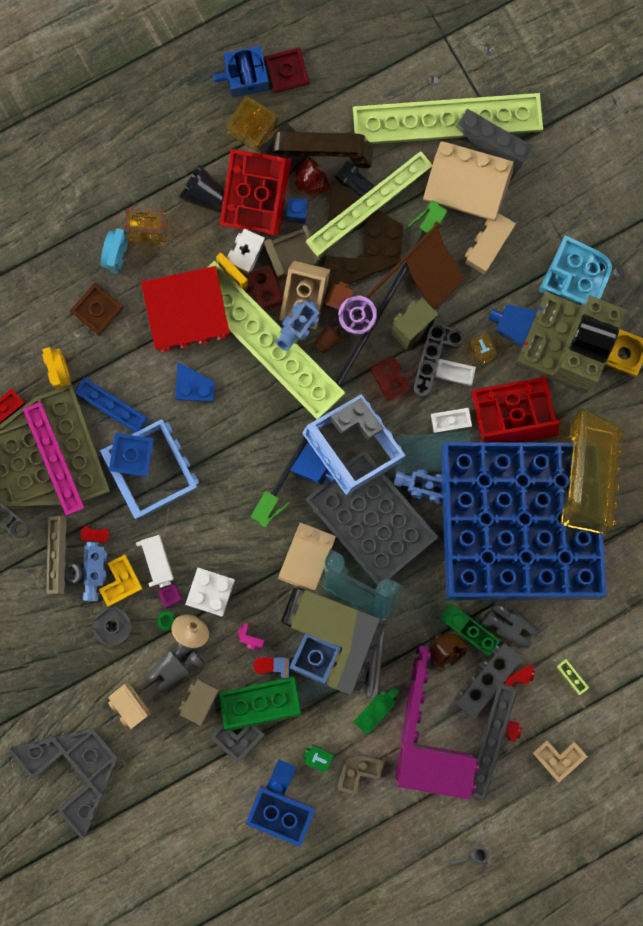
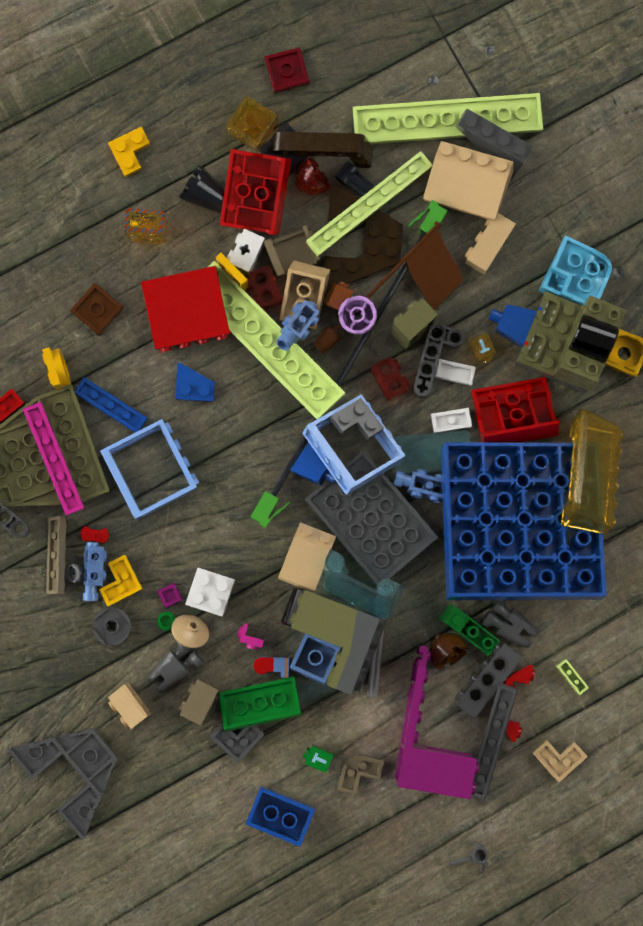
medium azure piece [101,228,128,275] -> none
blue plate [109,432,154,477] -> none
white brick [136,535,174,588] -> none
blue piece [213,46,269,98] -> none
blue brick [267,759,296,795] -> none
blue brick [287,198,307,223] -> none
green hinge [353,686,399,735] -> none
none -> yellow plate [108,126,150,177]

